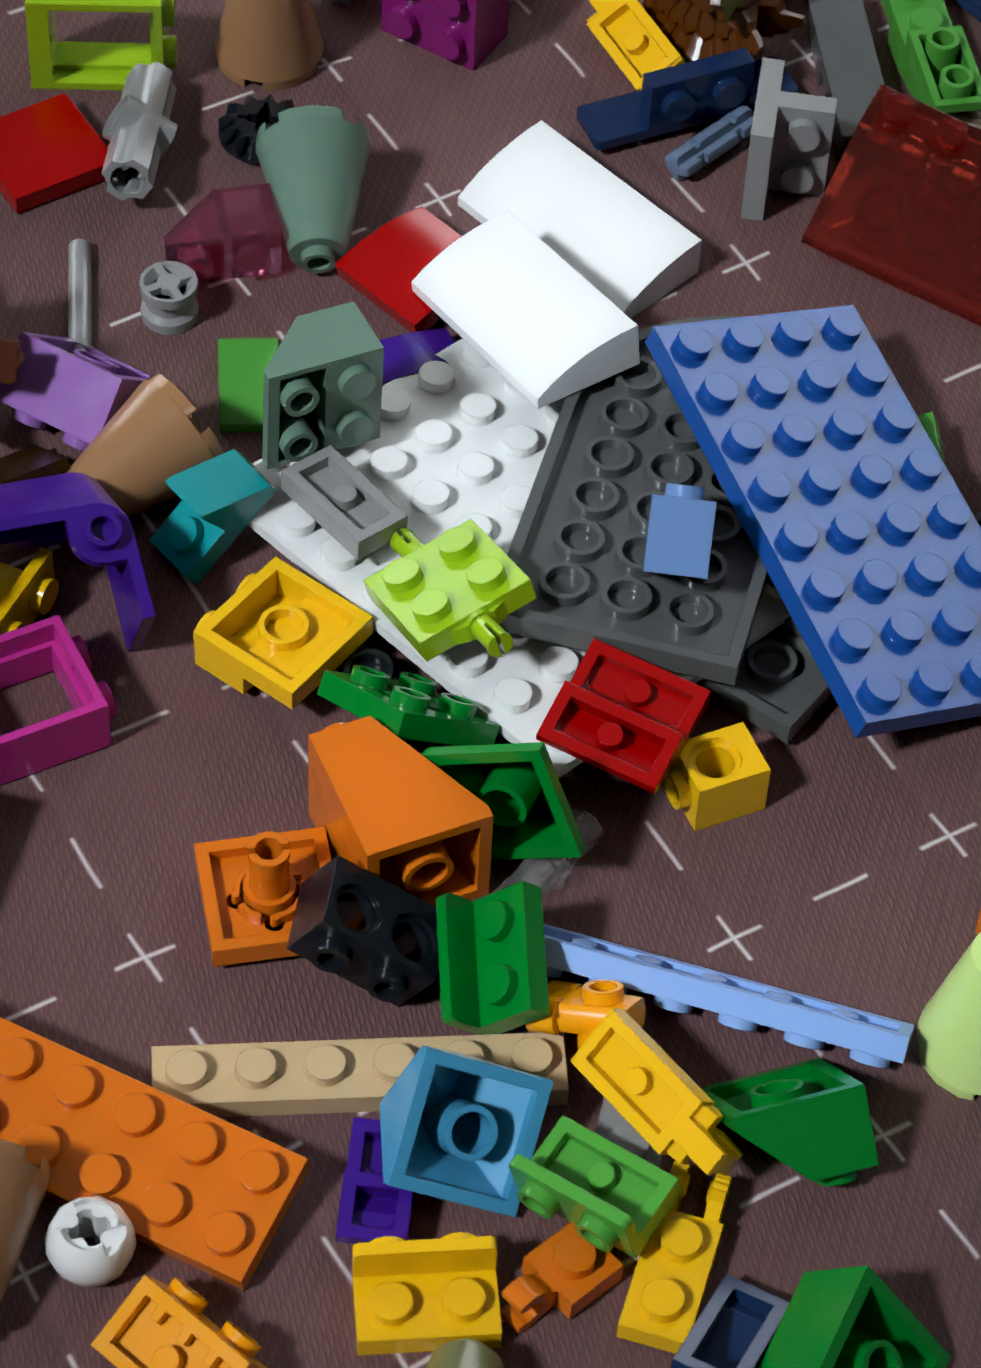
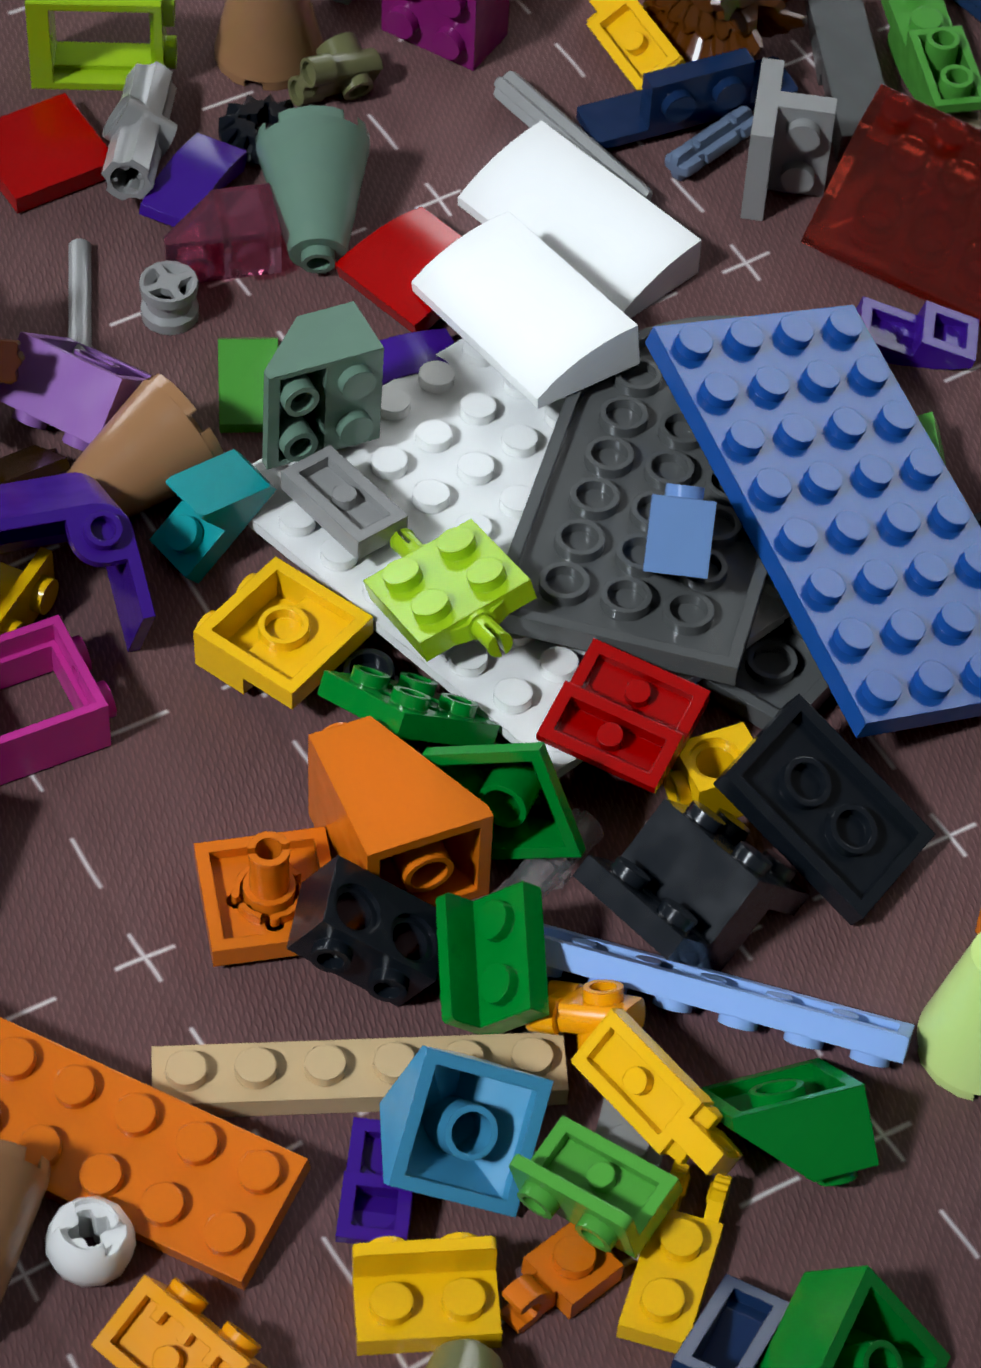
none -> dark purple slope [139,132,247,233]
none -> olive plate [288,32,383,107]
none -> light grey axle [493,71,653,202]
none -> black bracket [572,799,809,972]
none -> black plate [713,693,935,925]
none -> dark purple slope [856,296,980,370]

